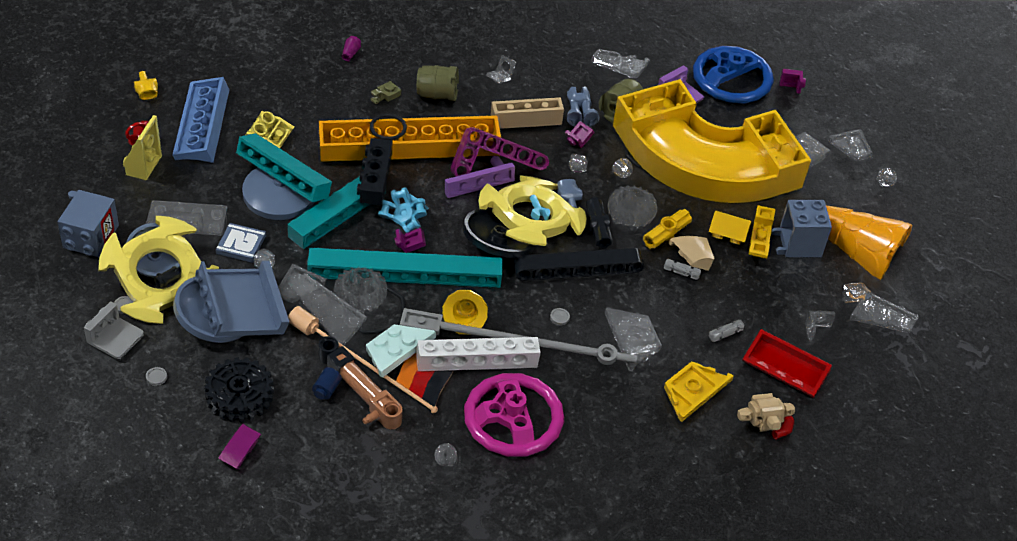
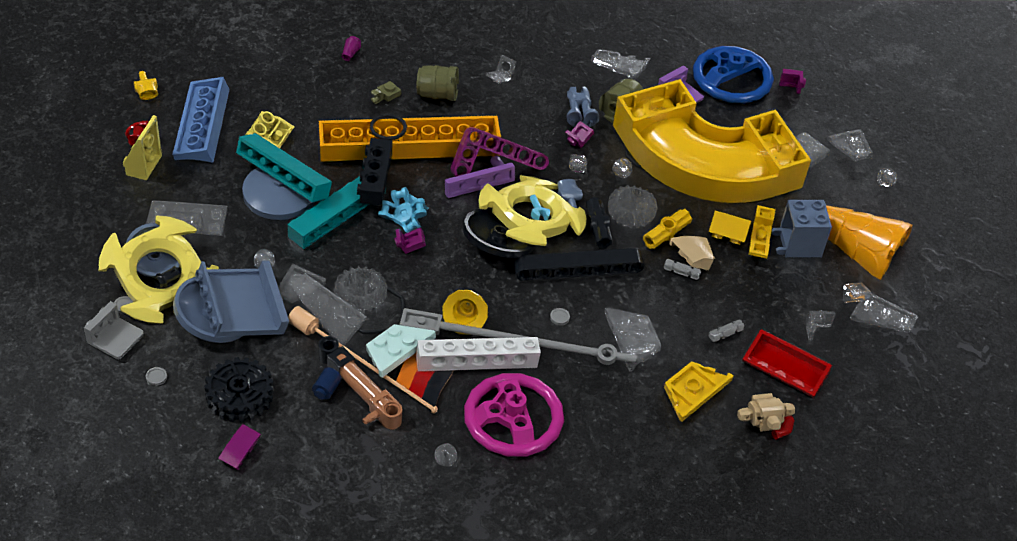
sand blue container [57,190,119,257] -> none
tile [216,223,266,263] -> none
teal brick [307,248,502,288] -> none
tan brick [491,97,564,129] -> none

